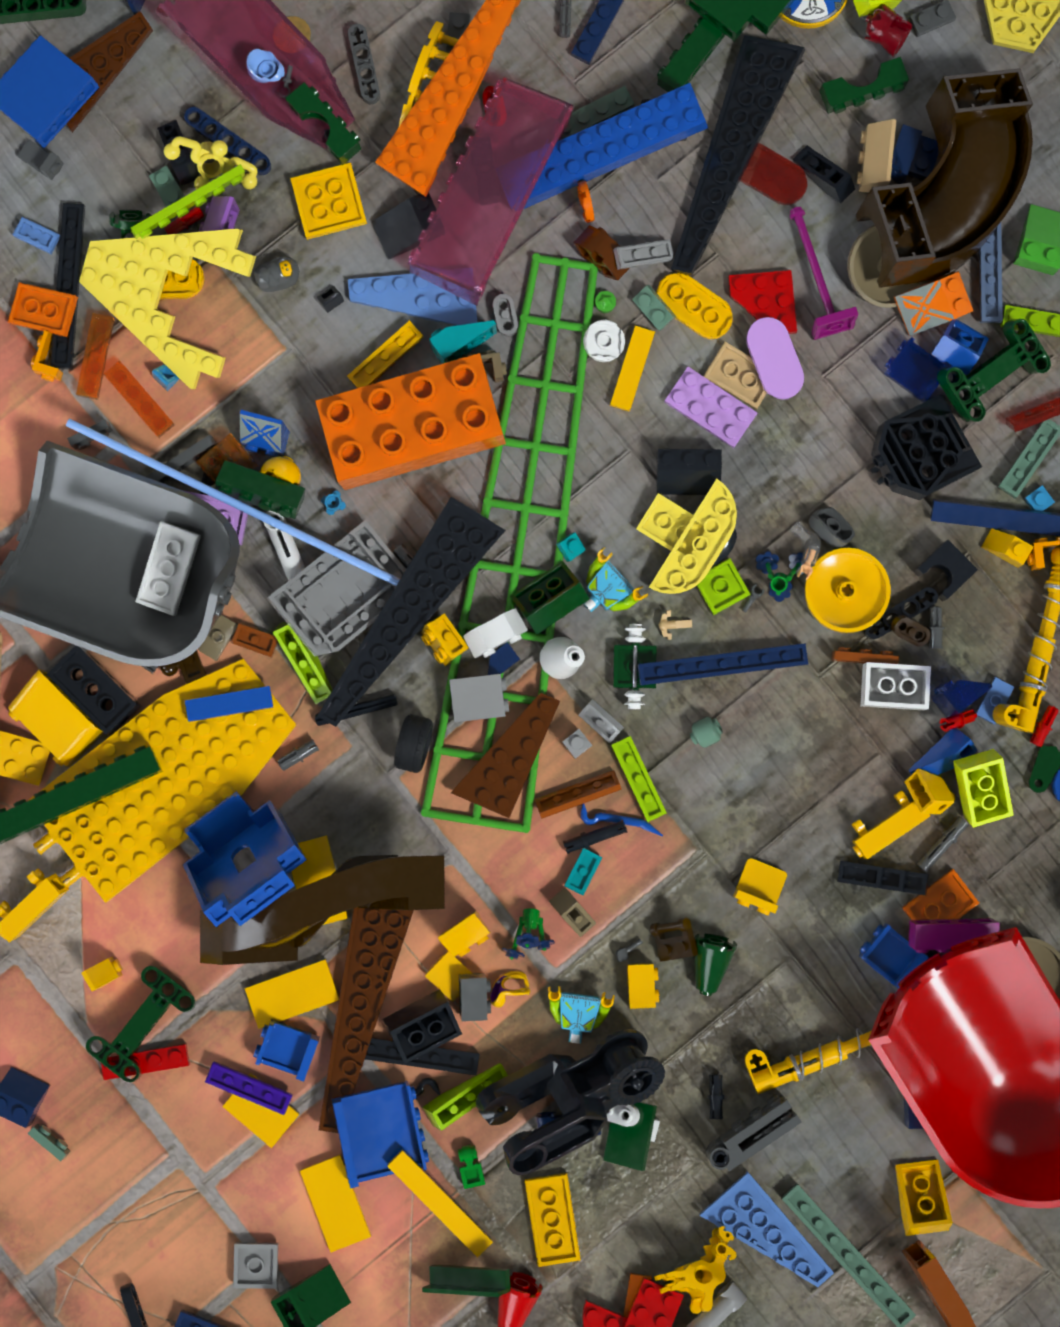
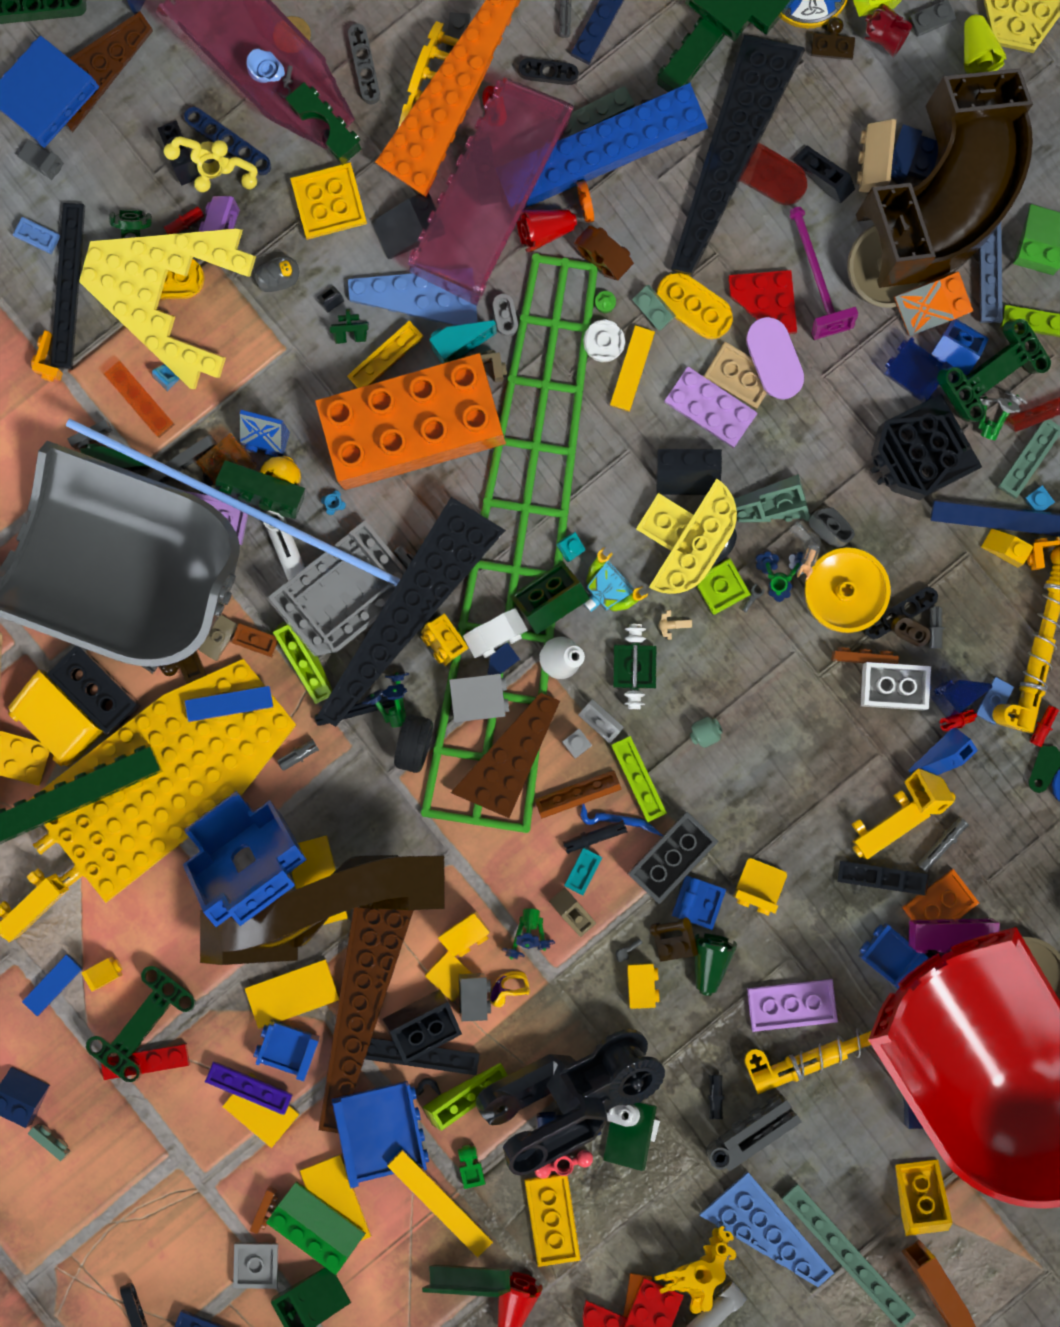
orange tile [8,282,78,337] -> none
clear orange plate [76,313,115,400] -> none
lime plate [131,164,245,239] -> none
white tile [135,521,201,616] -> none
sand green plate [149,166,185,207] -> none
torso [548,986,615,1044] -> none
light grey tile [613,239,674,270] -> none
dark blue plate [637,643,808,686] -> none
dark green arch [819,57,909,114] -> none
black piece [913,540,978,602] -> none
neon yellow brick [953,749,1013,828] -> none
none -> blue tile [22,954,83,1016]
none -> dark green slope [81,444,151,471]
none -> dark orange plate [250,1187,278,1234]
none -> green slope [266,1181,366,1275]
none -> dark green hips [330,308,369,344]
none -> plant [362,672,409,728]
none -> red cone [517,210,577,252]
none -> black beam [519,58,579,85]
none -> coral piece [534,1150,593,1179]
none -> dark grey brick [627,812,719,904]
none -> blue plate [671,876,726,930]
none -> sand green wedge [734,474,811,522]
none -> lavender tile [747,979,838,1032]
none -> dark brown plate [811,17,855,60]
none -> neon yellow cone [964,14,1006,74]
none -> plant [978,391,1028,440]

